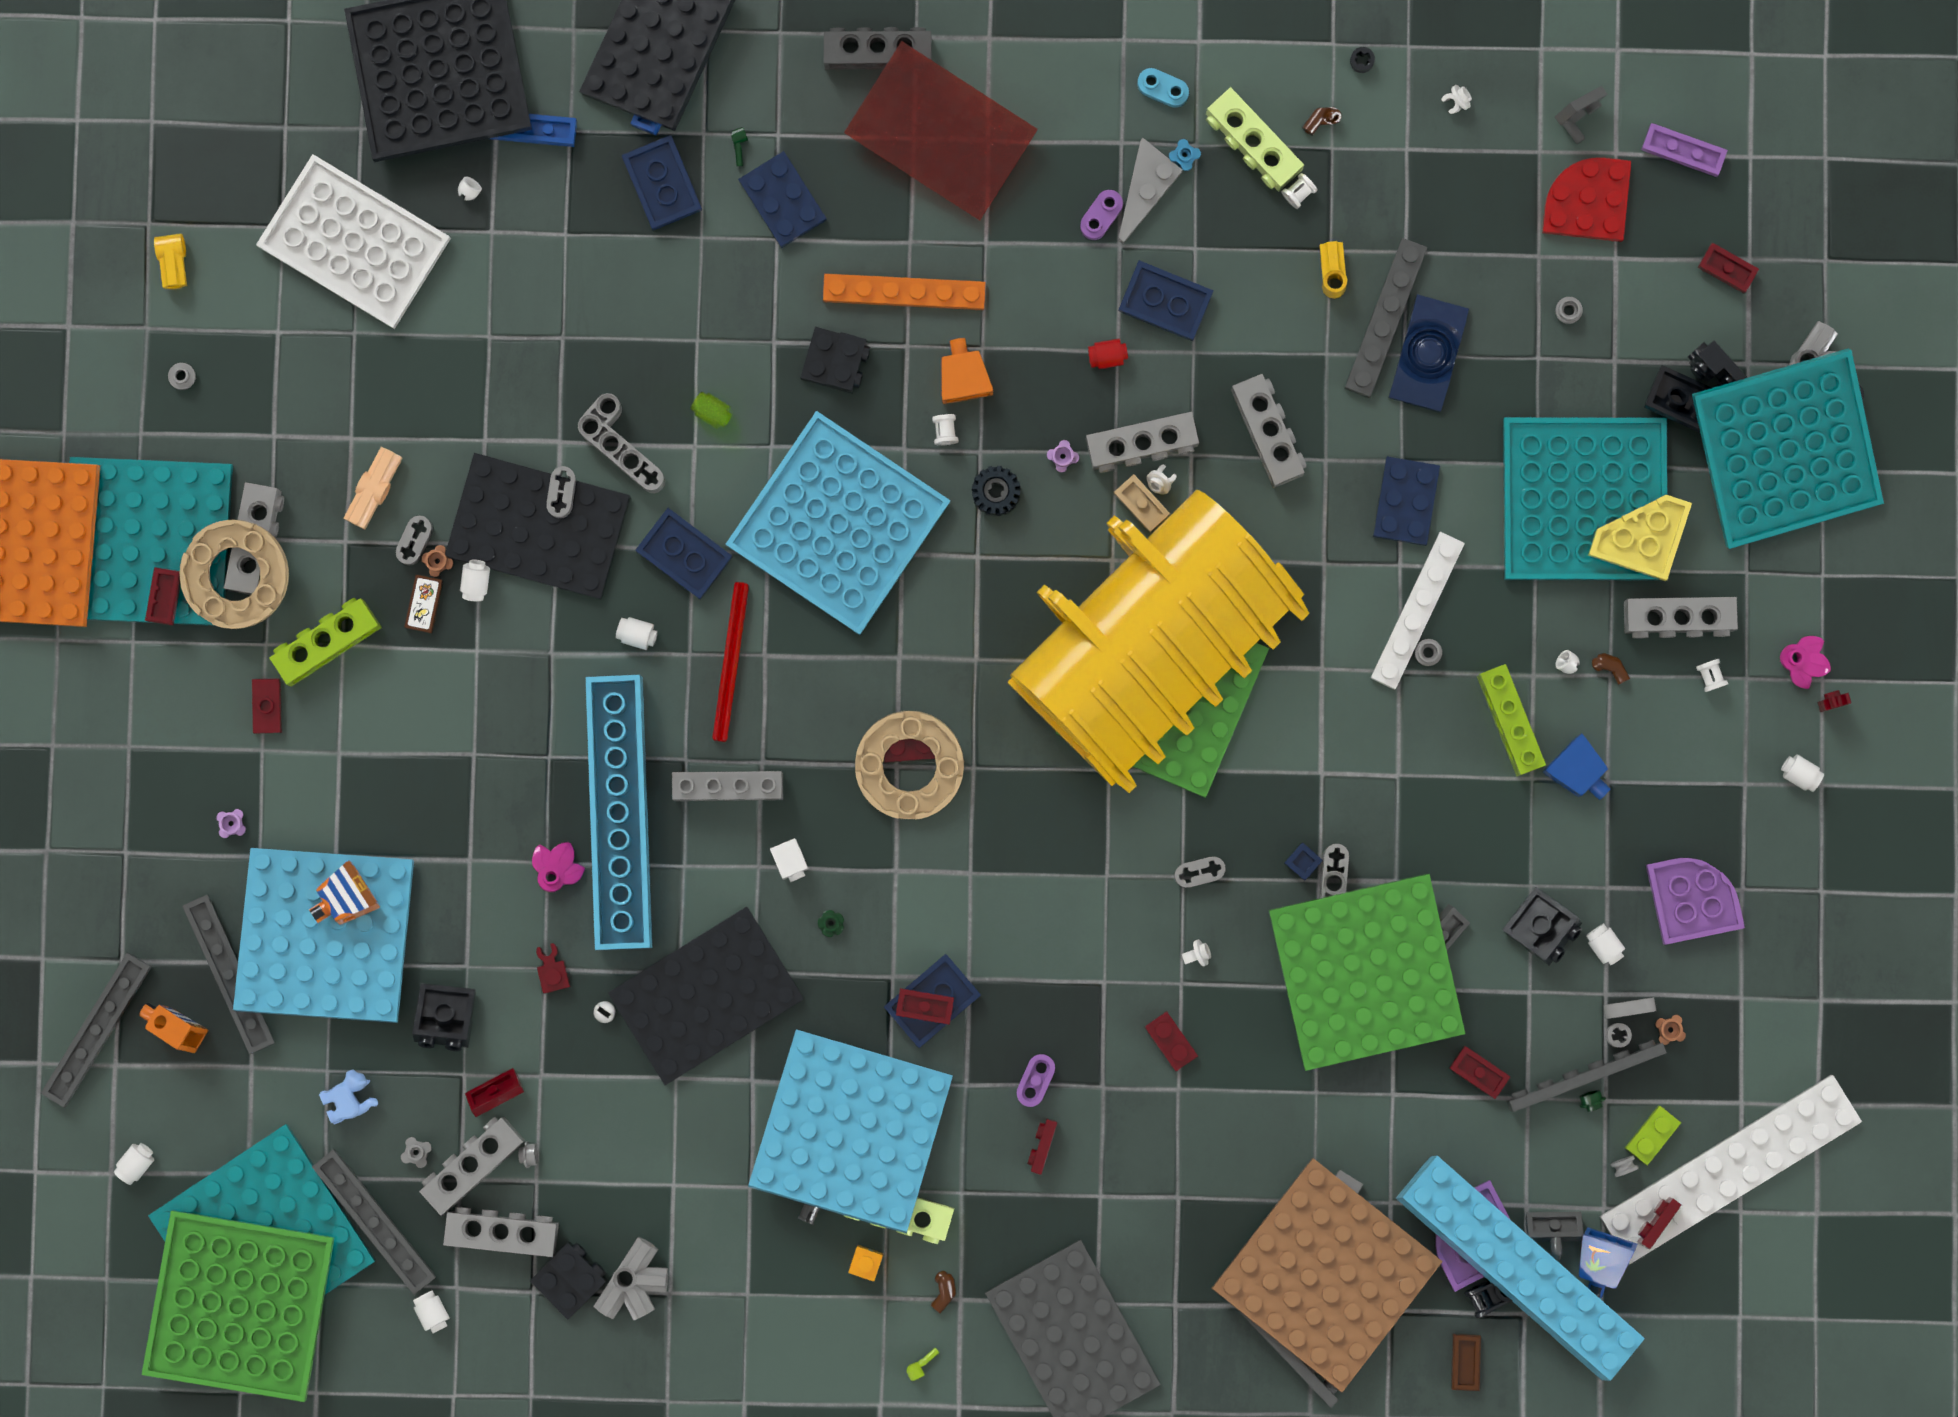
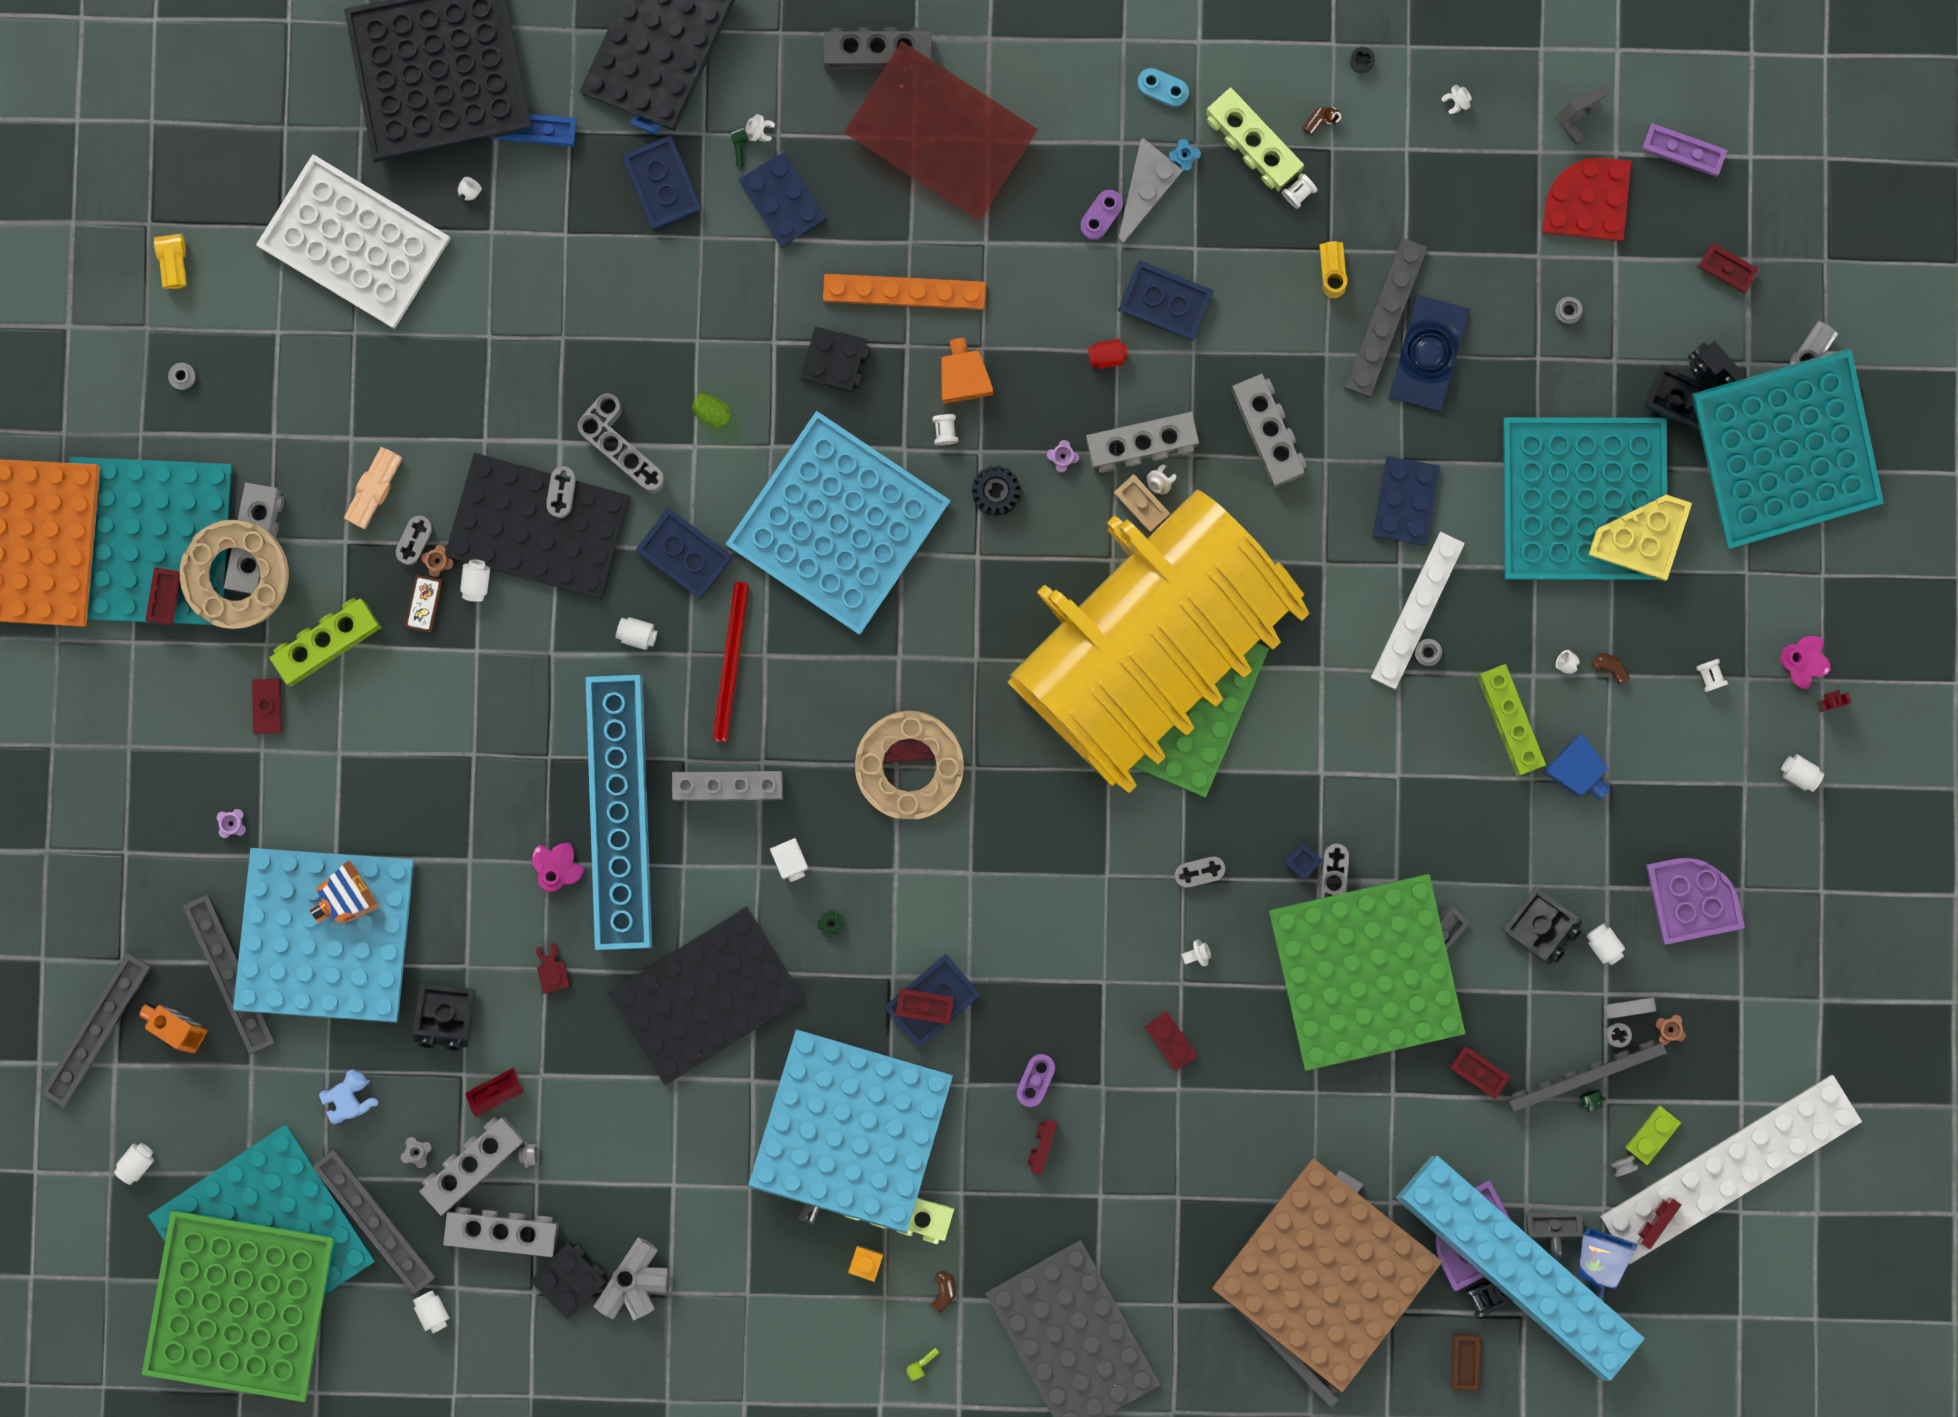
white hinge [594,1001,616,1023] -> none
light grey brick [1624,597,1738,638] -> none
none -> white plate [746,114,775,142]

